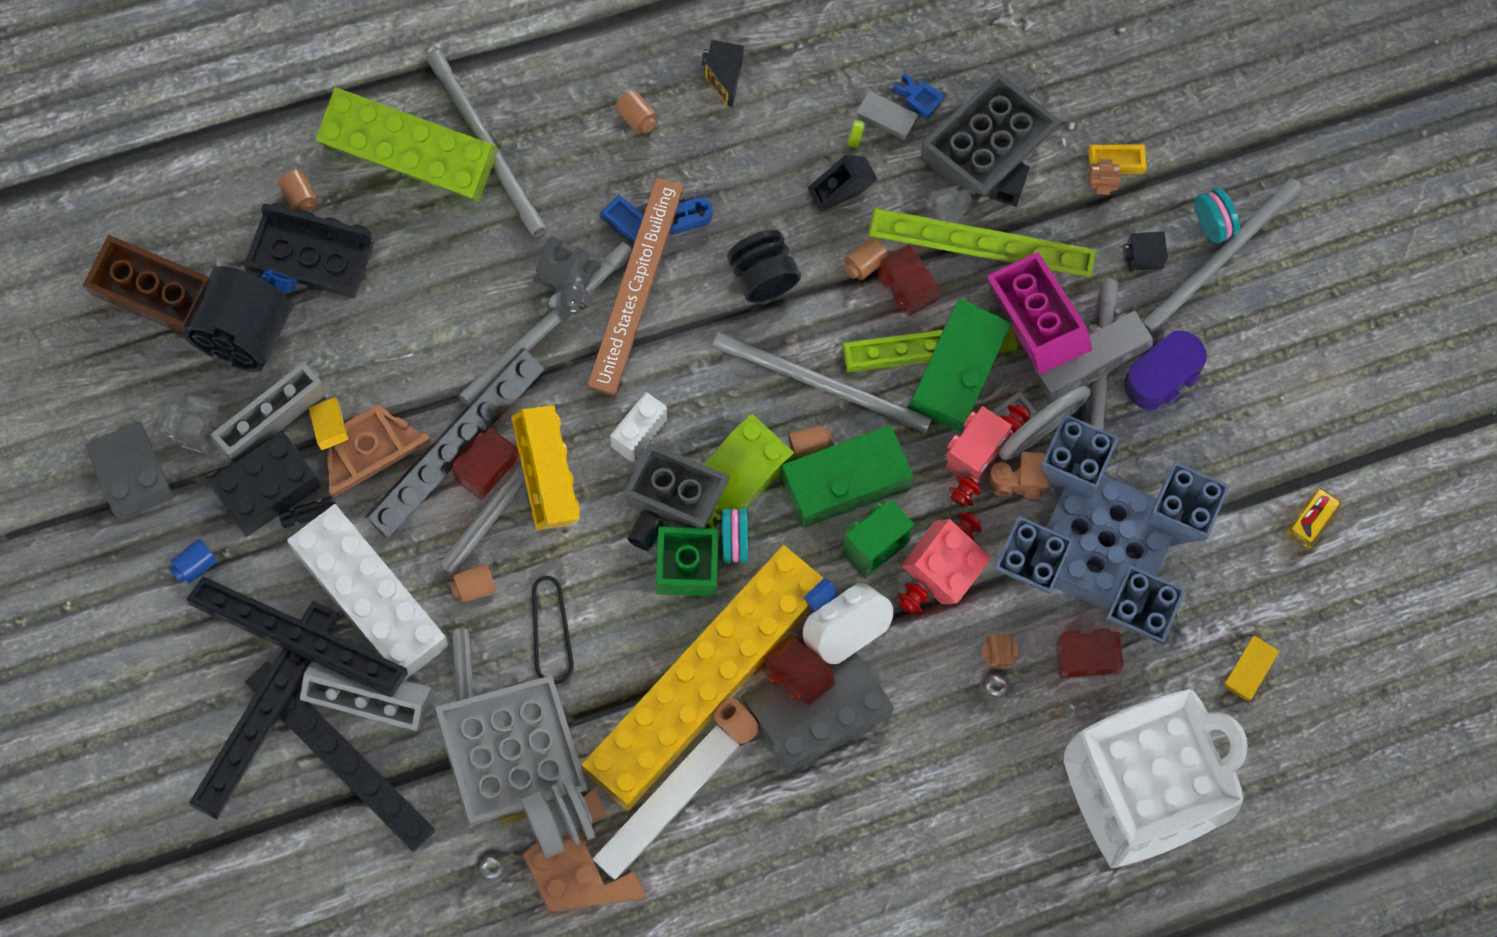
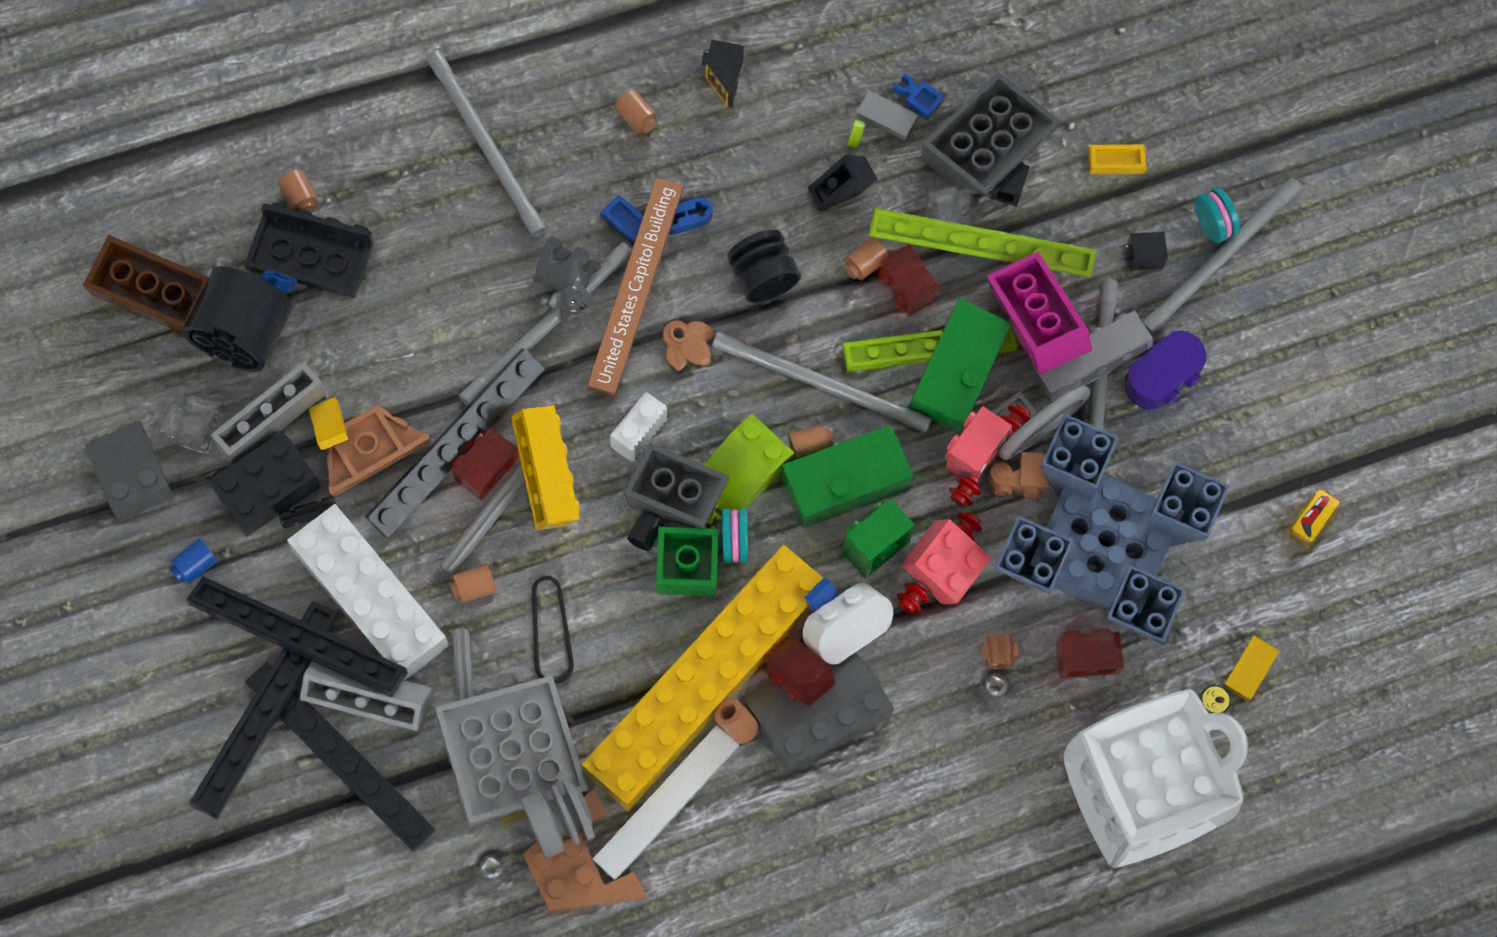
lime brick [315,87,499,202] -> none
nougat gear [1088,159,1120,195] -> none
none -> nougat plate [662,320,715,372]
none -> light yellow tile [1199,685,1231,714]

